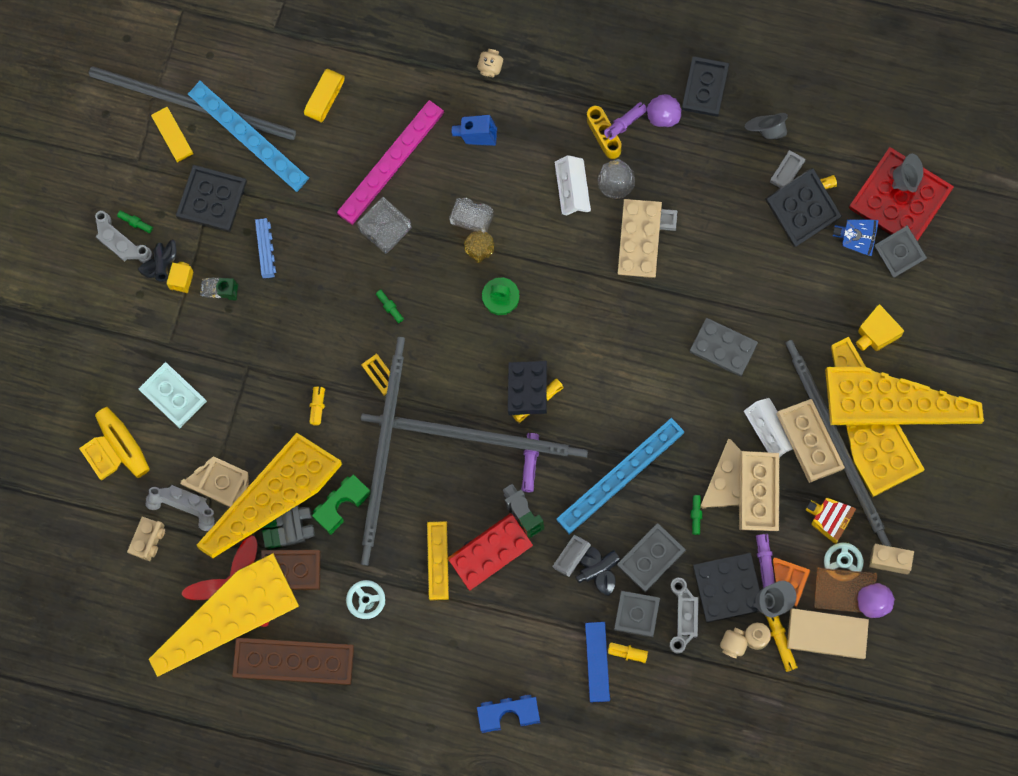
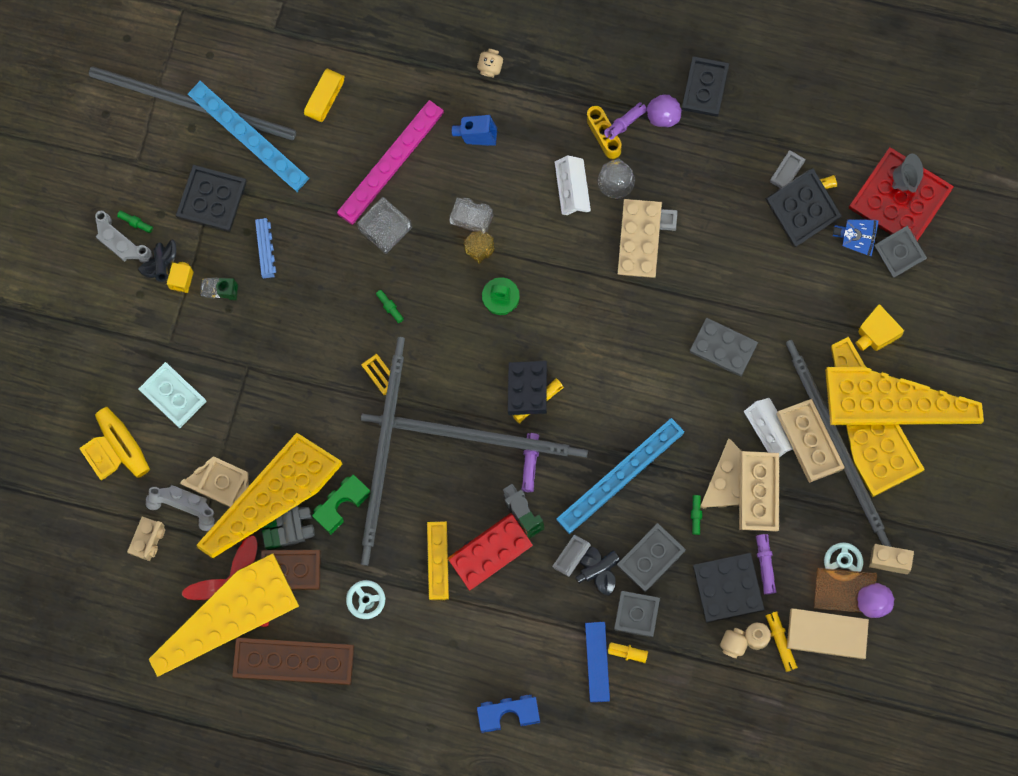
yellow tile [151,107,193,162] -> none
yellow axle [309,387,325,425] -> none
light grey plate [670,578,698,653] -> none
dark grey piece [745,113,788,139] -> none
dark grey piece [753,581,796,618] -> none
orange wing [773,557,810,608] -> none
torso [806,498,856,544] -> none

